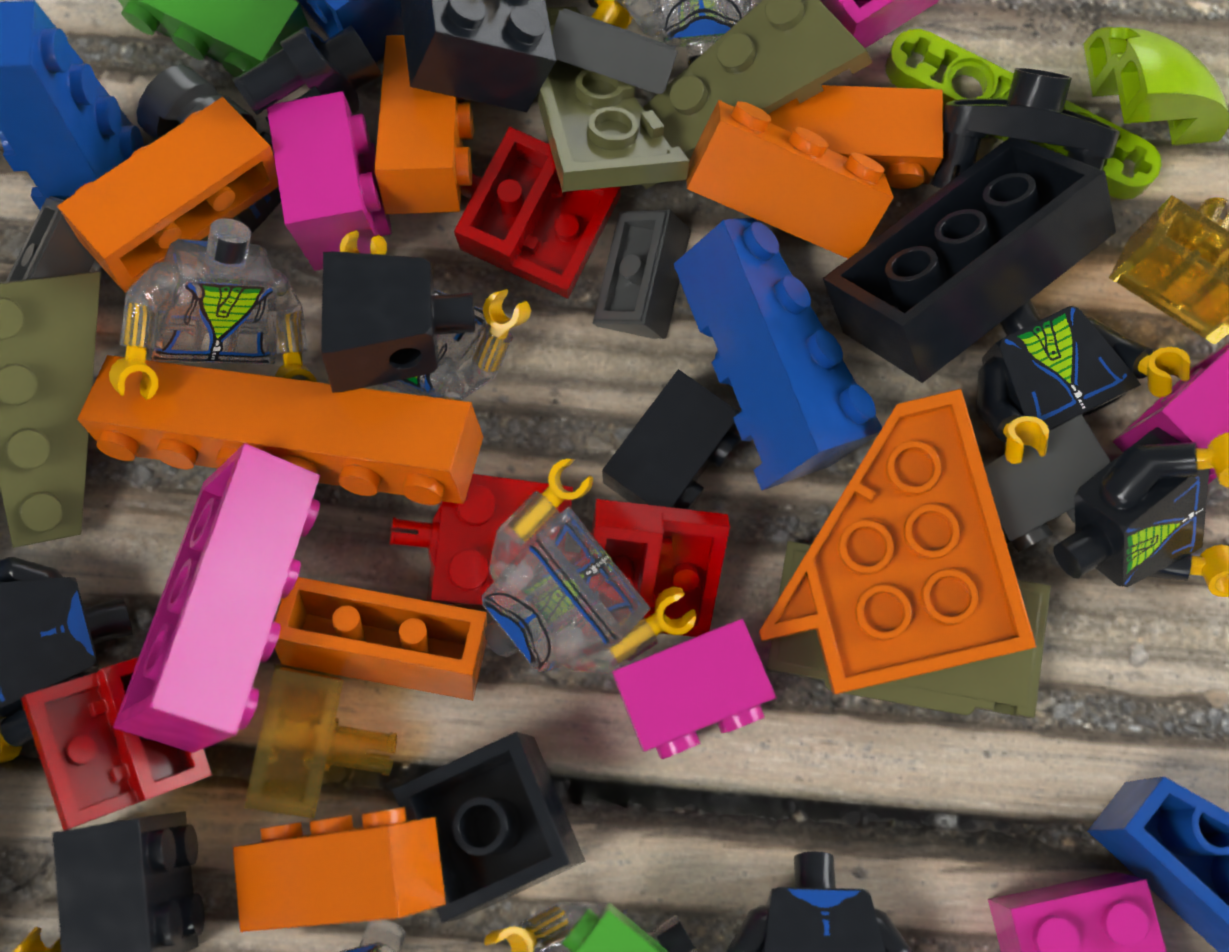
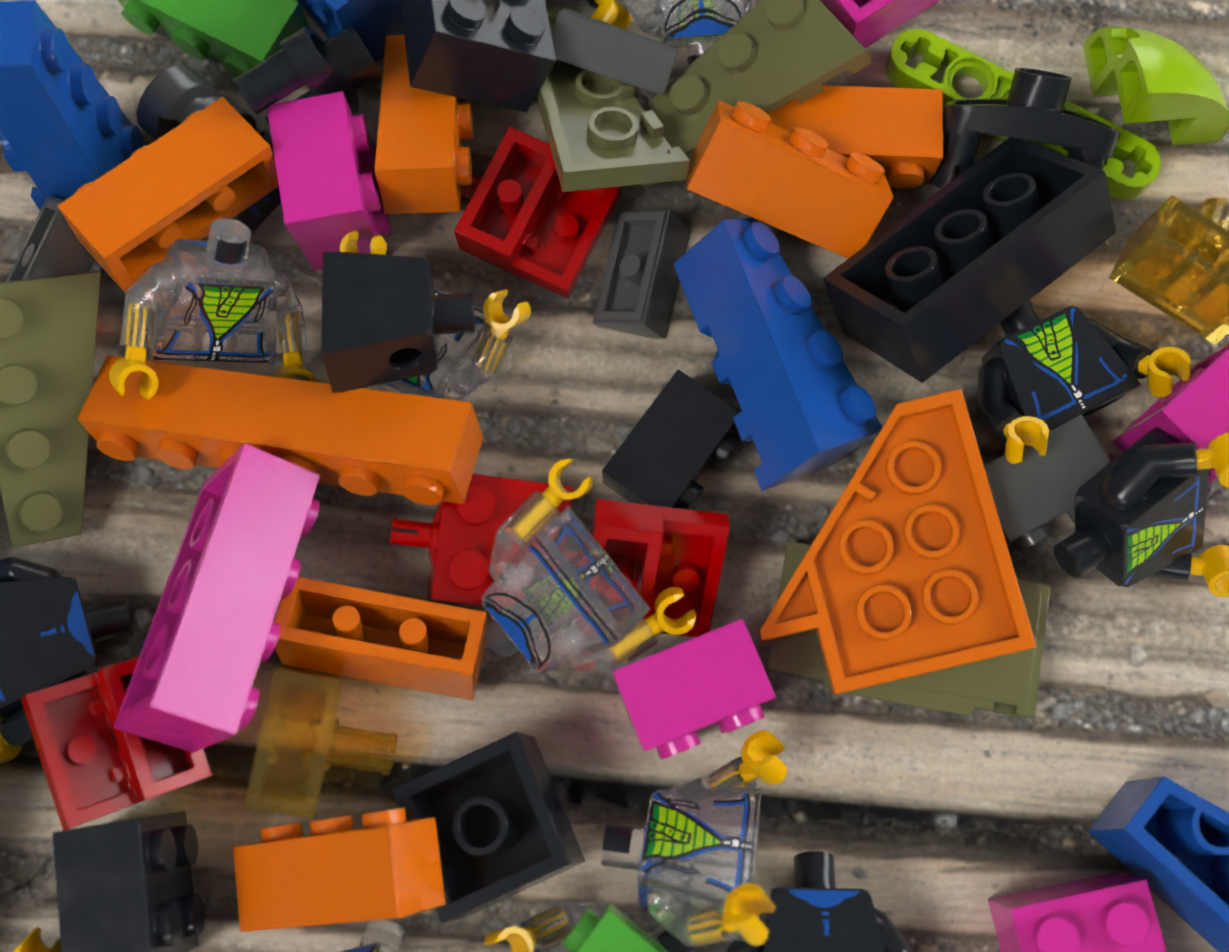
none -> torso [602,730,787,947]

